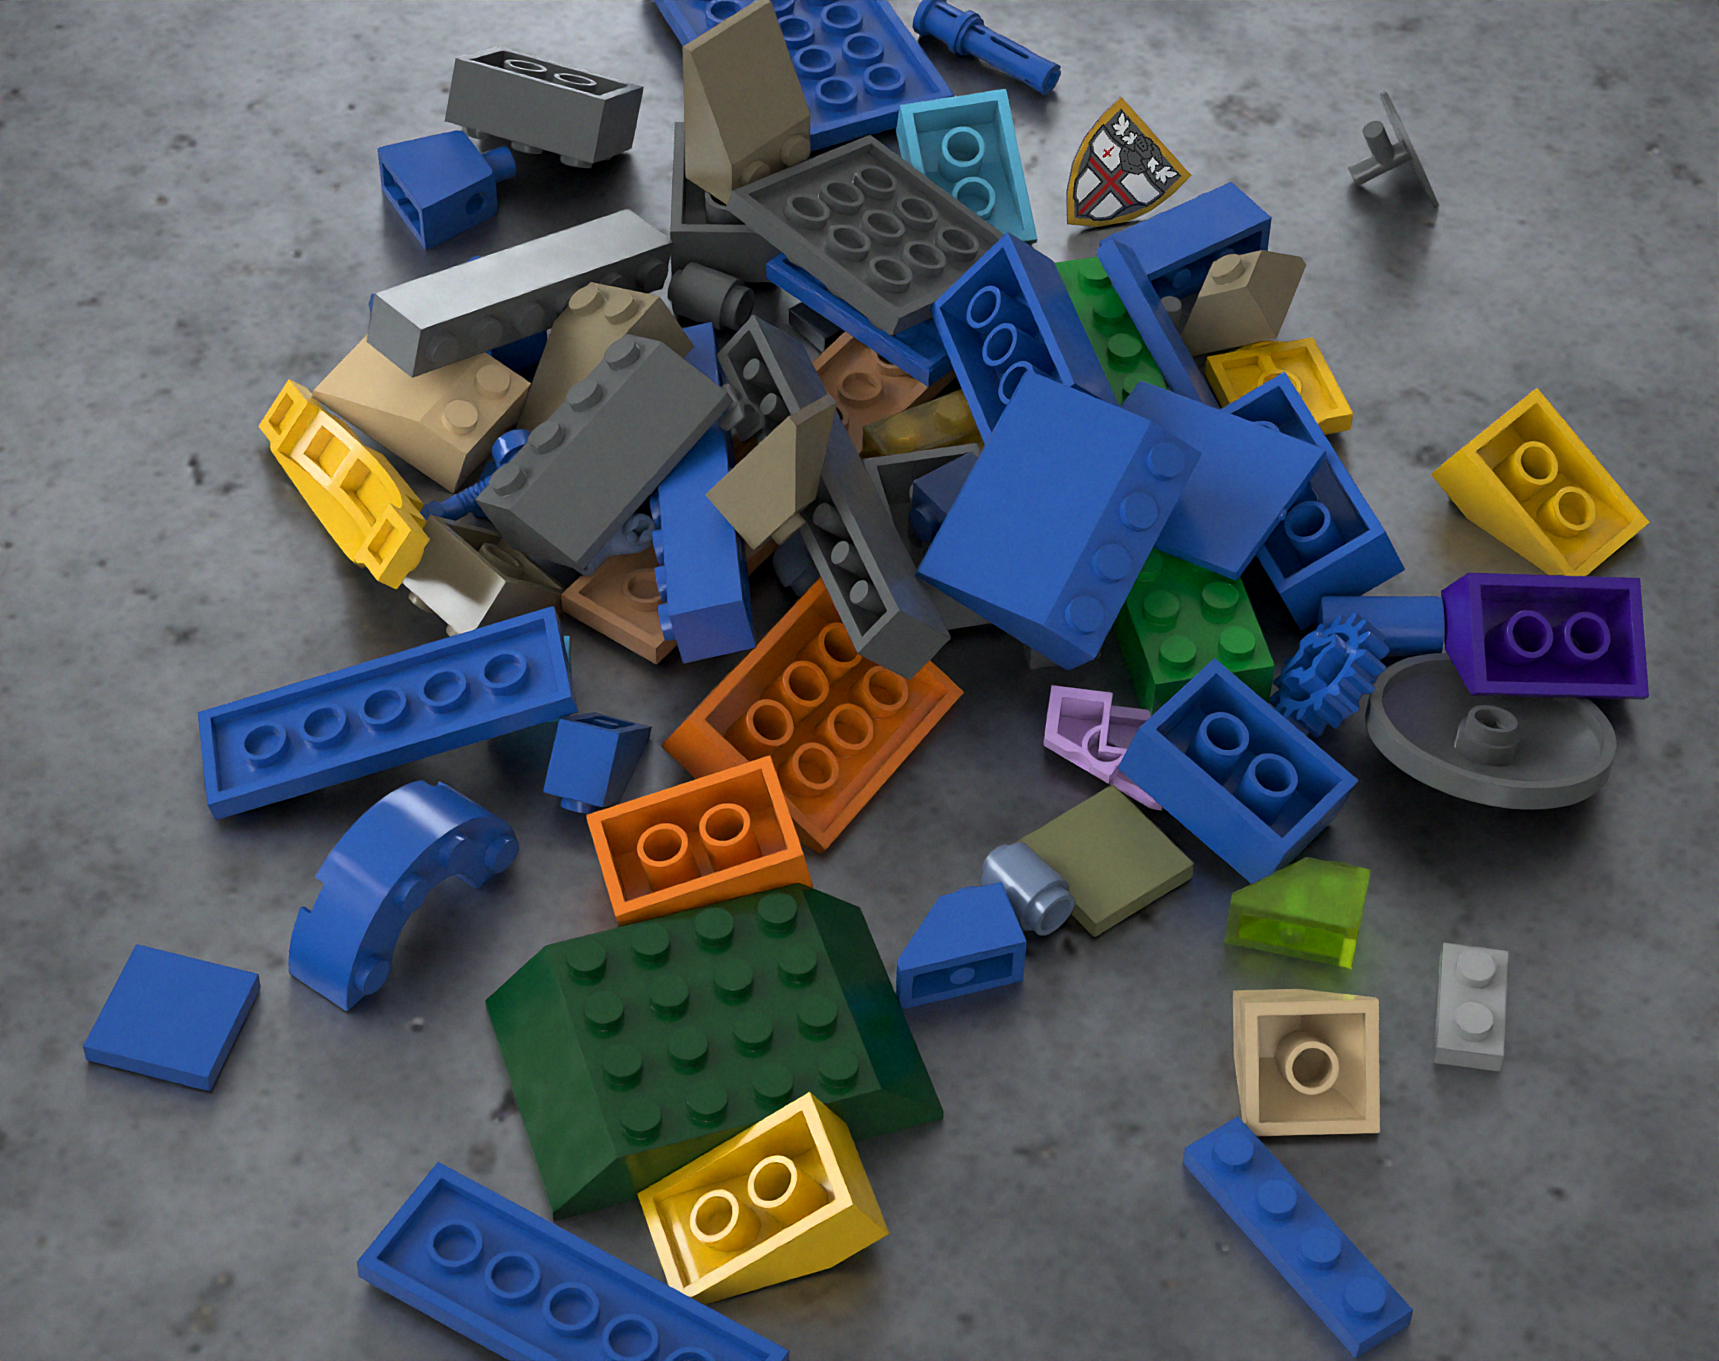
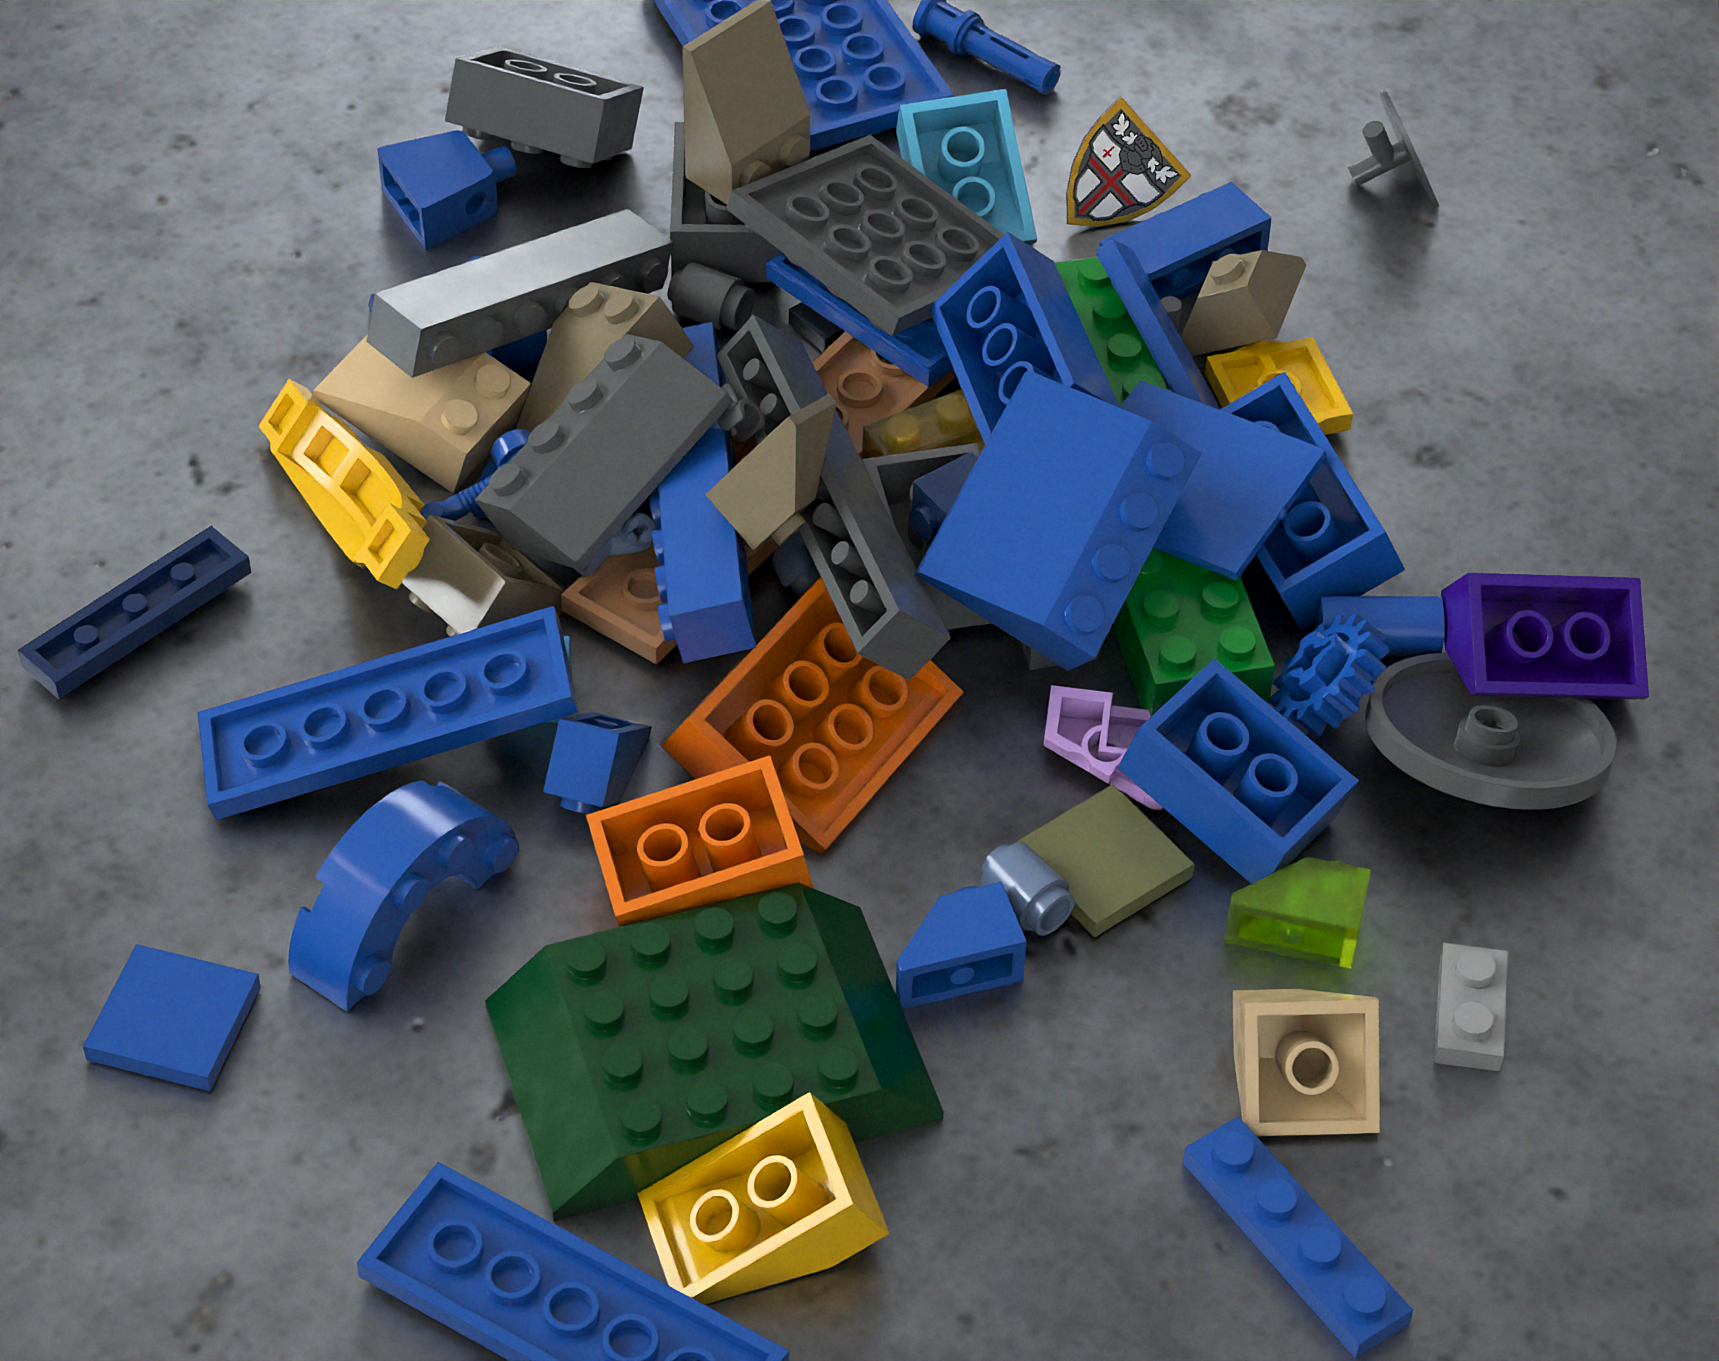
yellow slope [1431,388,1649,576] -> none
none -> dark blue plate [18,526,251,699]

